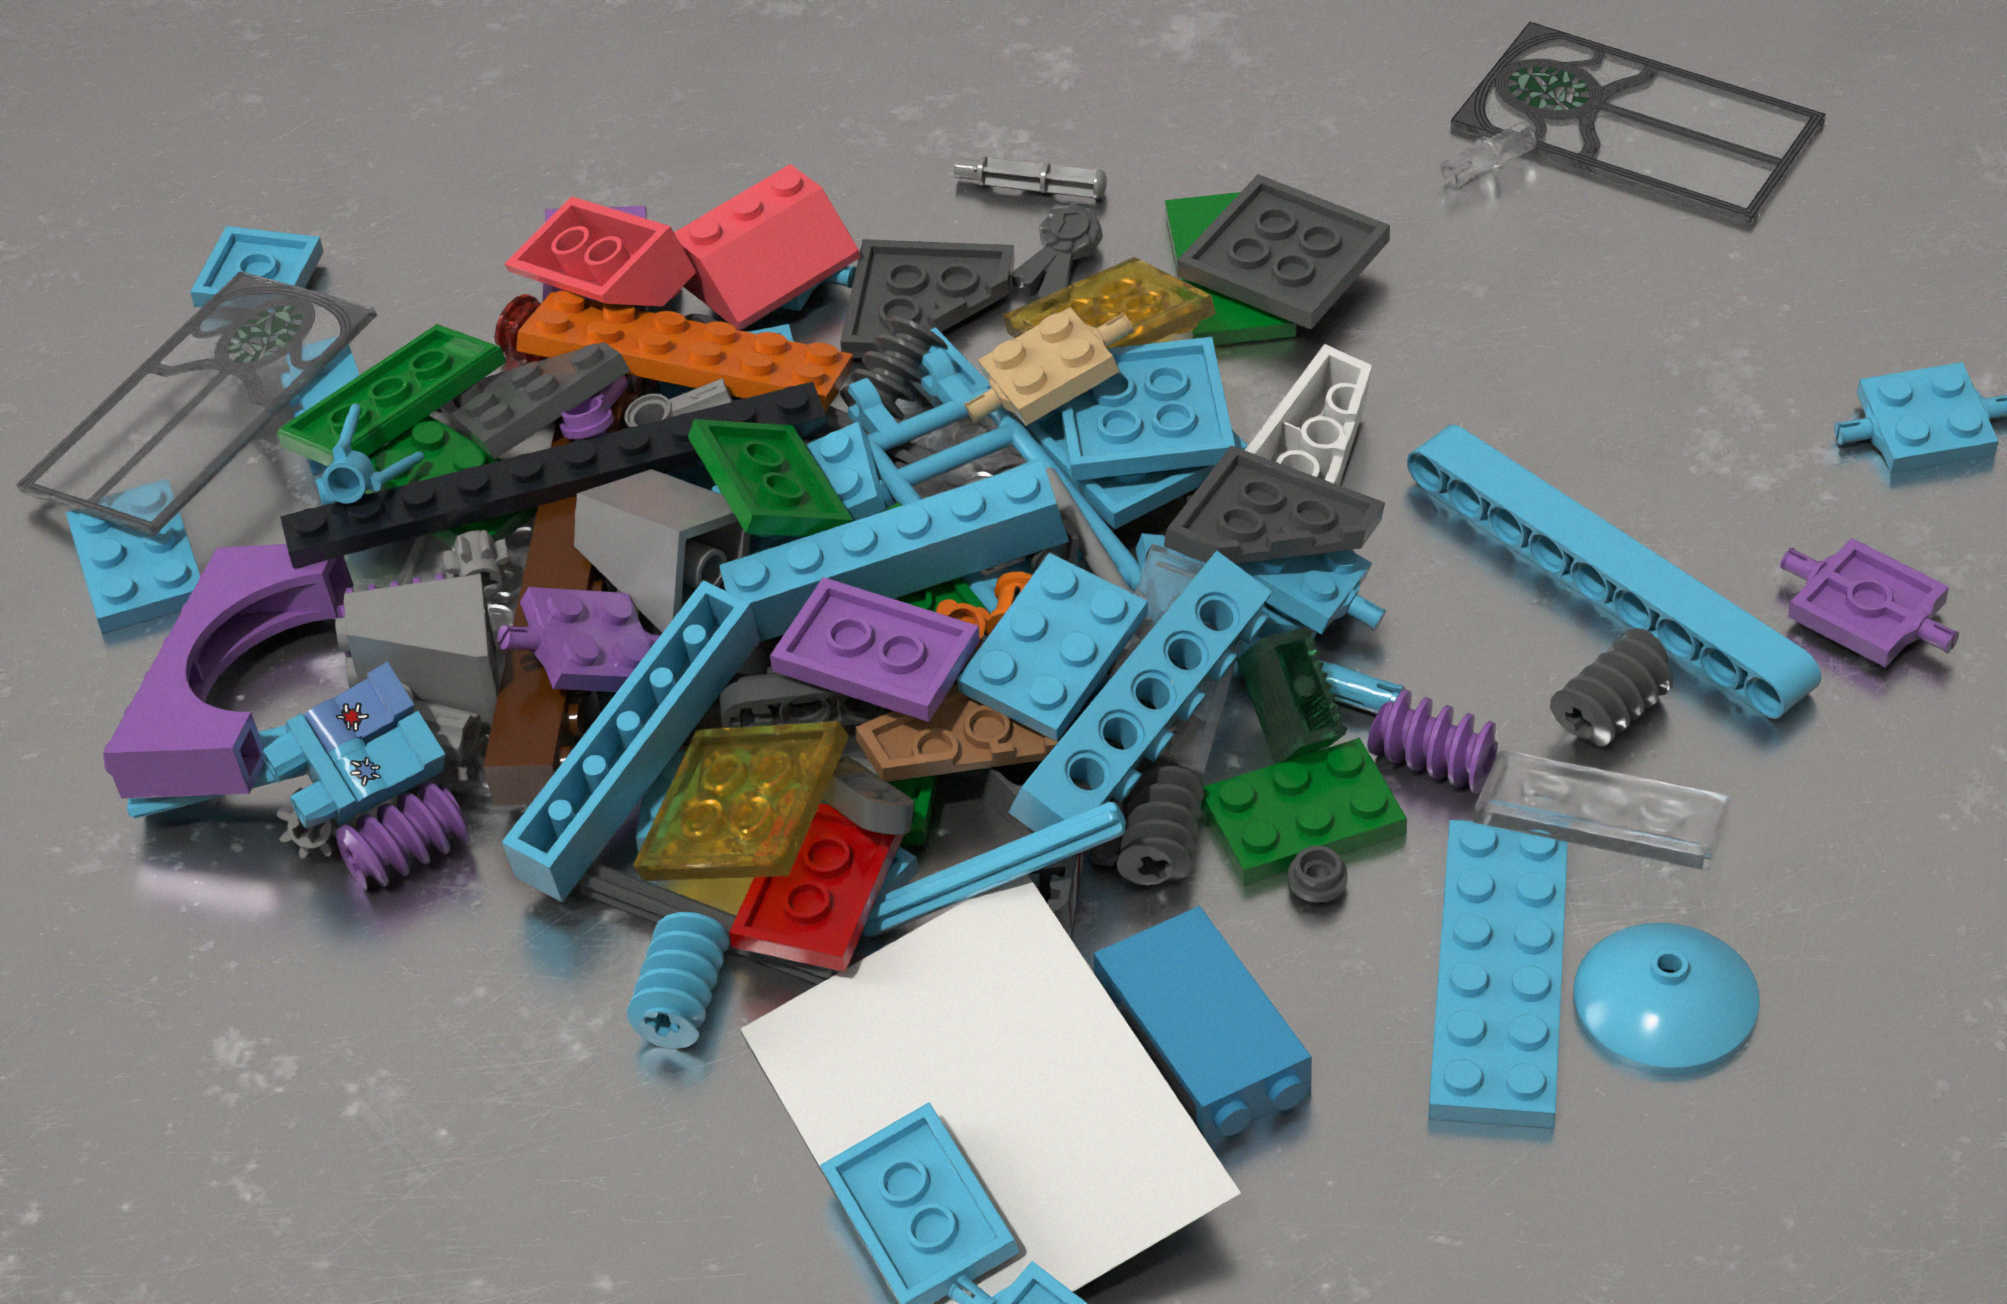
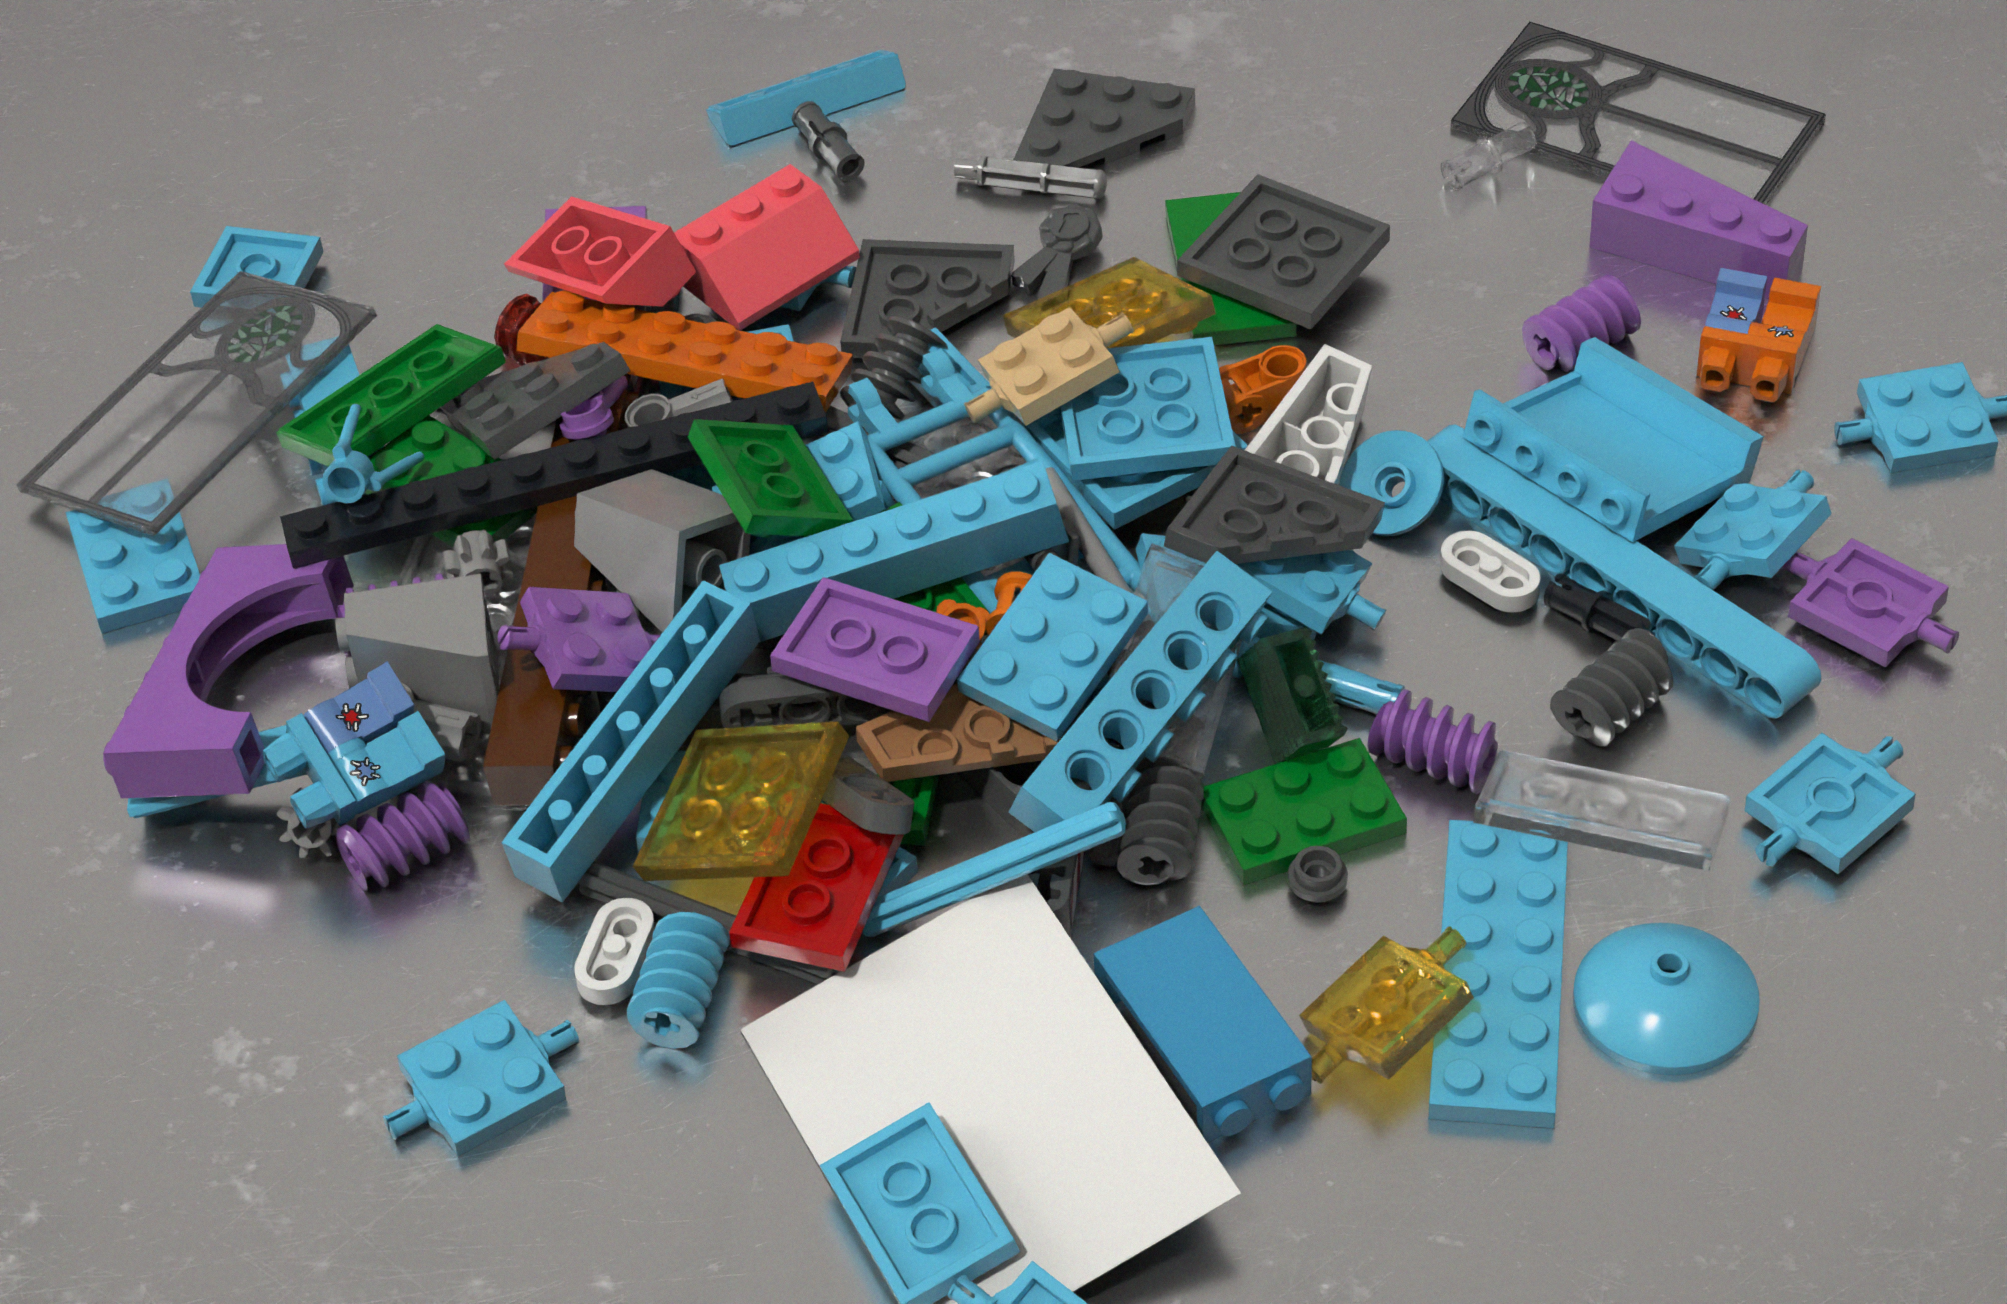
none -> medium azure plate [383,1000,579,1157]
none -> white plate [574,898,655,1005]
none -> medium azure slope [706,50,906,146]
none -> dark grey pin [792,101,865,181]
none -> dark grey plate [1013,68,1195,168]
none -> orange piece [1219,345,1307,434]
none -> clear yellow plate [1299,926,1474,1084]
none -> medium azure dish [1339,430,1444,536]
none -> white plate [1440,531,1540,612]
none -> medium azure panel [1463,337,1764,542]
none -> medium lavender piece [1522,275,1641,372]
none -> black axle [1544,573,1652,640]
none -> medium lavender wedge [1589,140,1808,299]
none -> medium azure plate [1674,469,1831,590]
none -> orange hips [1696,268,1821,402]
none -> medium azure plate [1744,733,1916,874]

